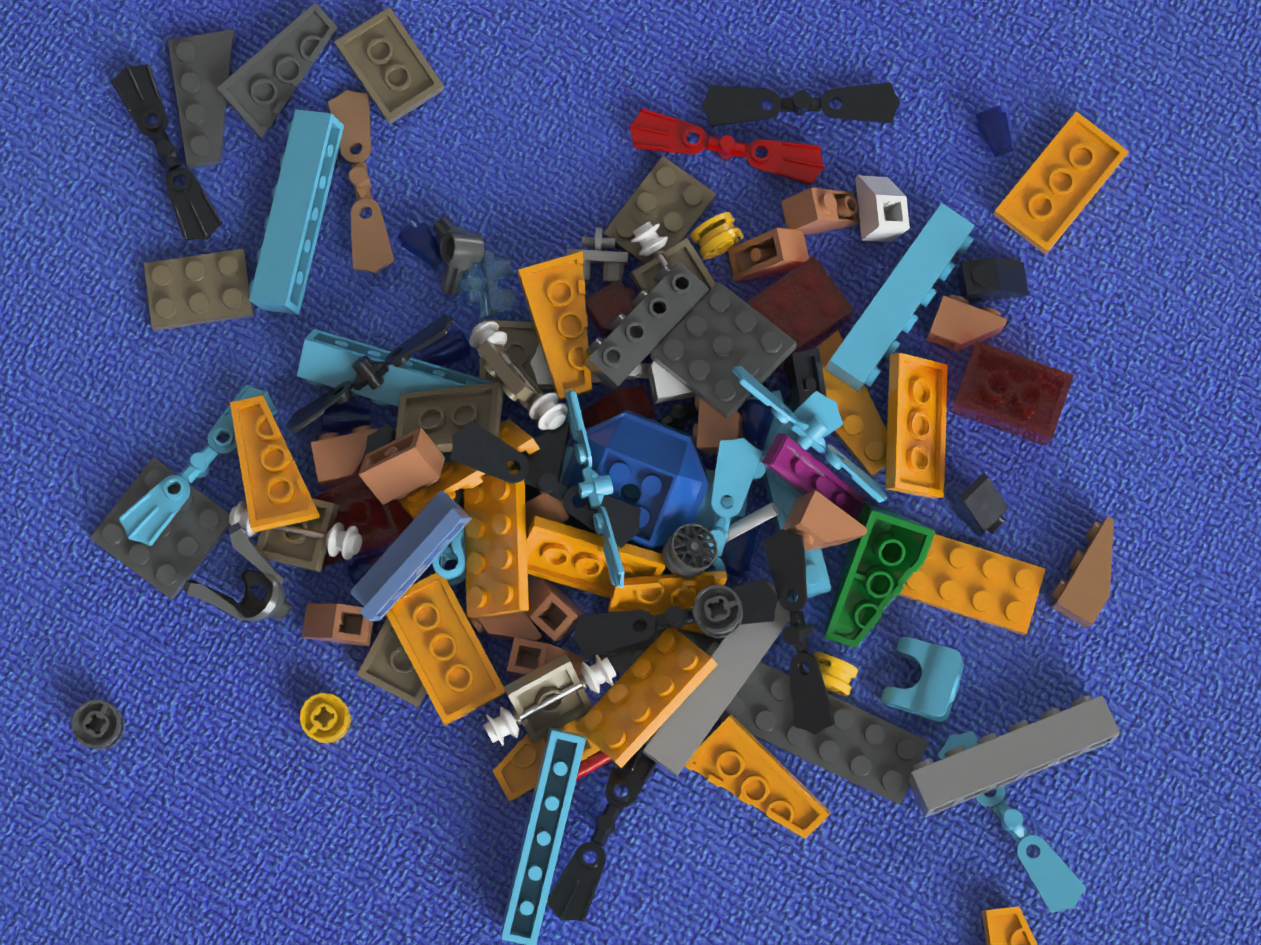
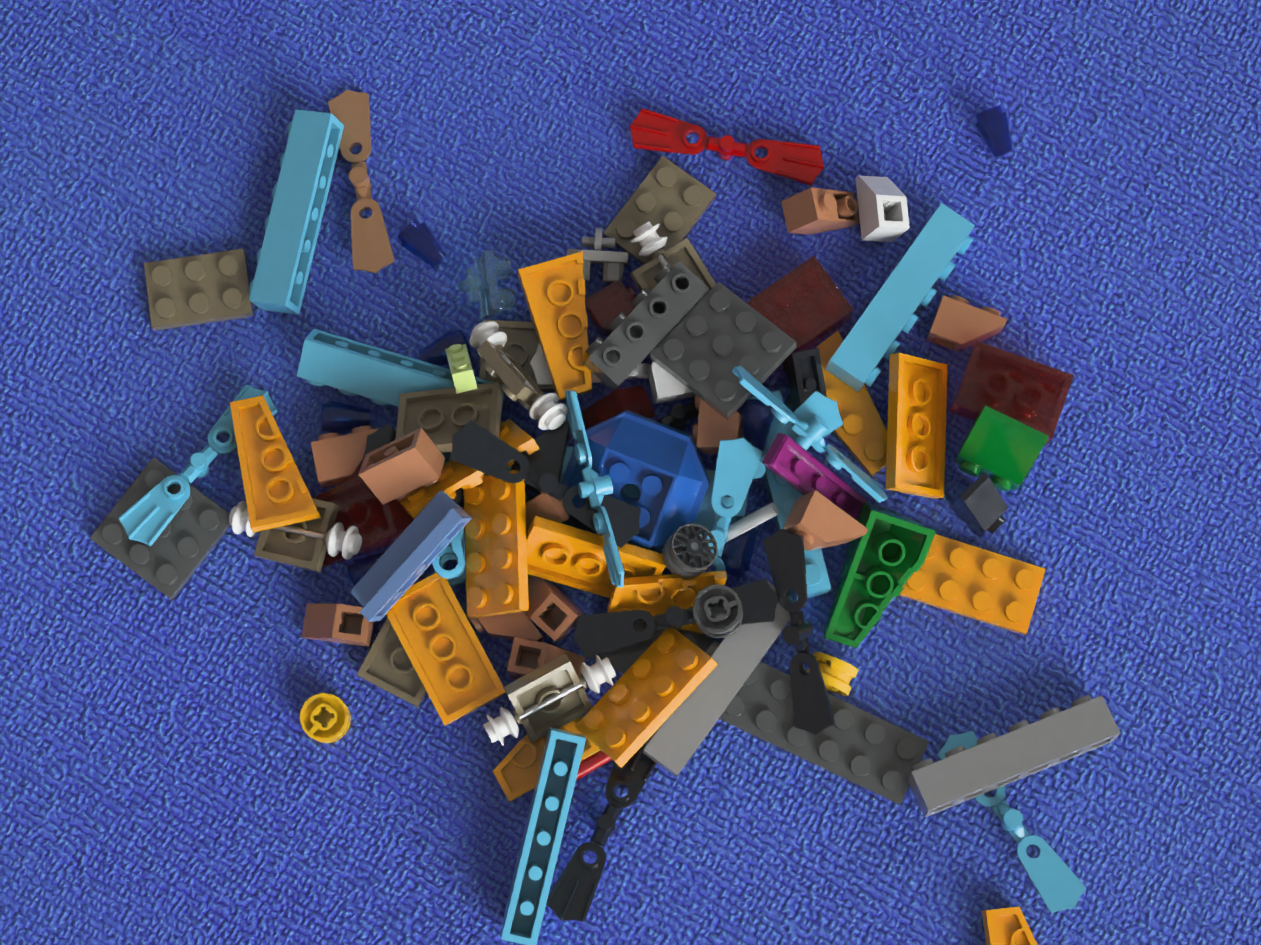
dark grey wheel [71,700,125,750] -> none
black piece [111,64,223,241] -> none
dark grey wing [168,29,235,169] -> none
dark grey piece [183,522,293,622] -> none
dark grey wing [216,2,338,140] -> none
black piece [285,314,455,434] -> none
dark tan plate [334,7,445,125] -> none
dark grey axle [433,218,484,295] -> none
light orange wing [684,714,831,839] -> none
yellow wheel [690,212,744,260] -> none
black piece [702,82,900,126] -> none
nougat slope [728,228,810,281] -> none
medium azure piece [881,637,964,723] -> none
black slope [957,258,1029,303] -> none
light orange plate [993,111,1129,255] -> none
medium nougat slope [1051,516,1114,629] -> none
none -> yellowish green piece [445,344,478,394]
none -> green slope [954,405,1049,492]

